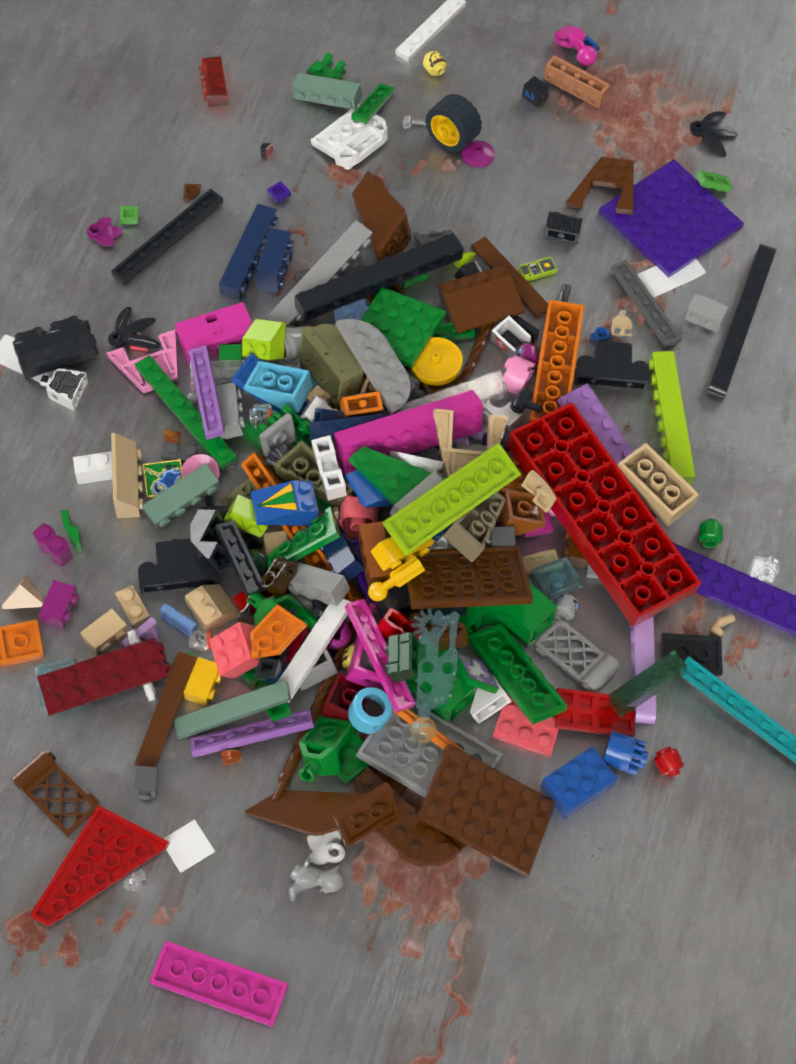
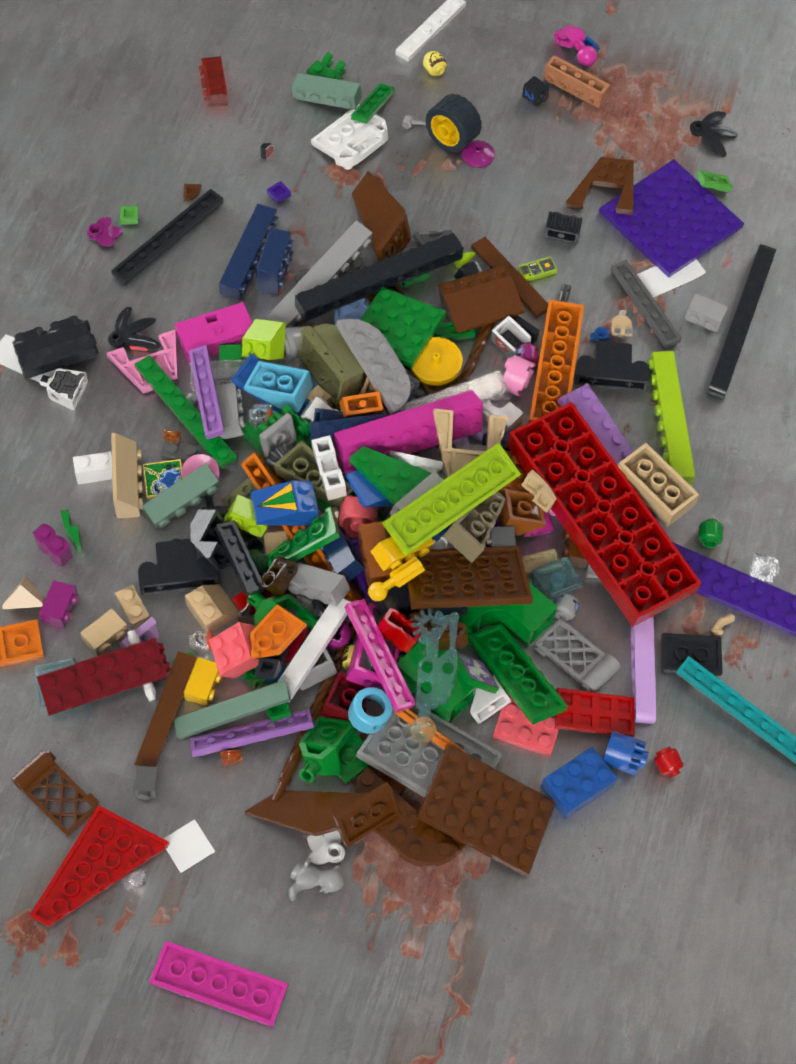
medium blue plate [160,603,197,639] -> none
dark green brick [385,632,418,682] -> none
black piece [510,387,543,414] -> none
clear green brick [608,650,687,718] -> none

